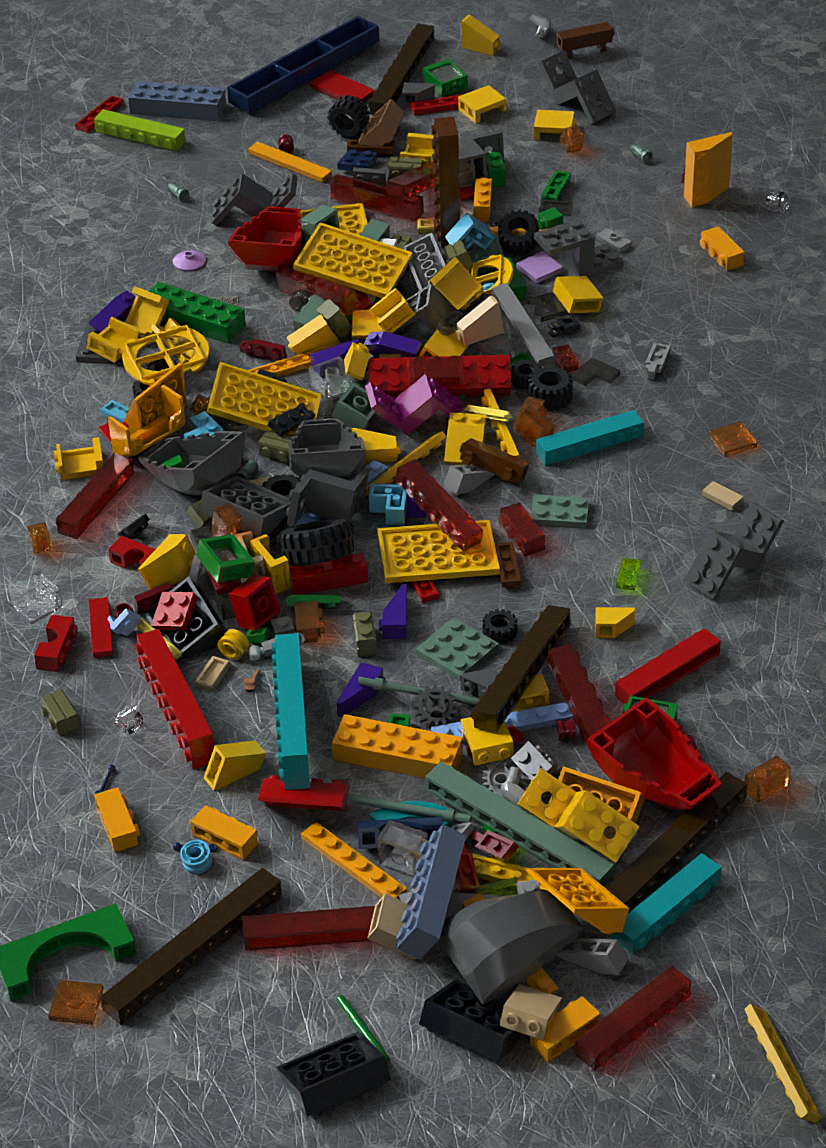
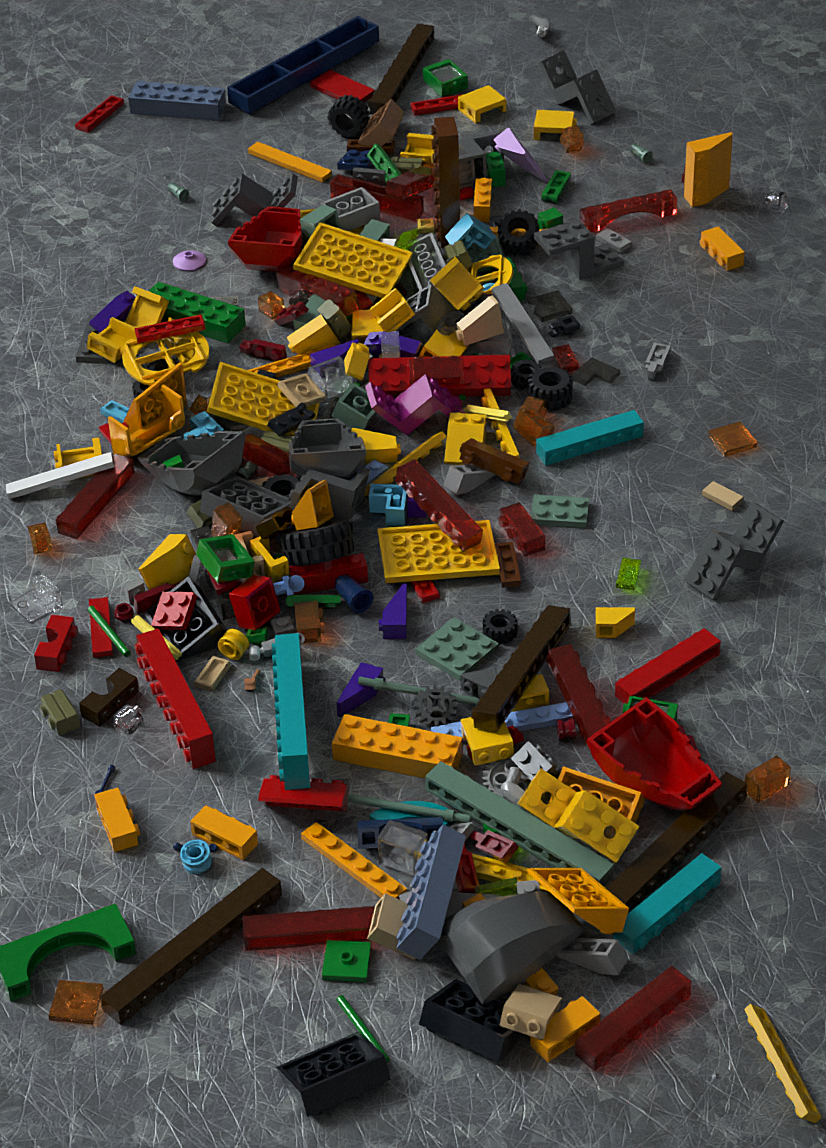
lime brick [94,110,186,151] -> none
light blue bracket [107,609,142,636] -> none
red arch [108,536,156,569] -> none
black plate [117,513,150,539] -> none
yellow slope [203,741,266,791] -> none
dark red wheel [278,134,294,154] -> none
olive brick [353,612,377,657] -> none
dark grey slope [402,82,435,106] -> none
yellow slope [461,14,501,56] -> none
lavender tile [516,251,563,284] -> none
clear smoke tile [539,200,573,216] -> none
yellow brick [553,276,603,314] -> none
reddish brown brick [557,22,615,59] -> none
none -> white tile [6,452,114,499]
none -> dark brown arch [79,668,139,727]
none -> green bar [87,606,131,657]
none -> light grey plate [124,579,145,605]
none -> red tile [134,315,206,344]
none -> clear red brick [242,434,291,475]
none -> dark brown brick [255,507,293,539]
none -> clear orange brick [258,290,284,320]
none -> medium blue hips [273,575,304,596]
none -> dark red hinge [274,302,309,325]
none -> tan tile [277,373,327,407]
none -> light orange slope [291,479,334,530]
none -> light grey brick [320,187,380,231]
none -> green plate [322,940,371,982]
none -> dark blue plant [334,574,373,613]
none -> green tile [367,143,410,198]
none -> clear slope [381,331,401,358]
none -> clear neon green plate [395,228,419,250]
none -> lavender slope [494,127,549,184]
none -> clear red arch [580,189,677,233]

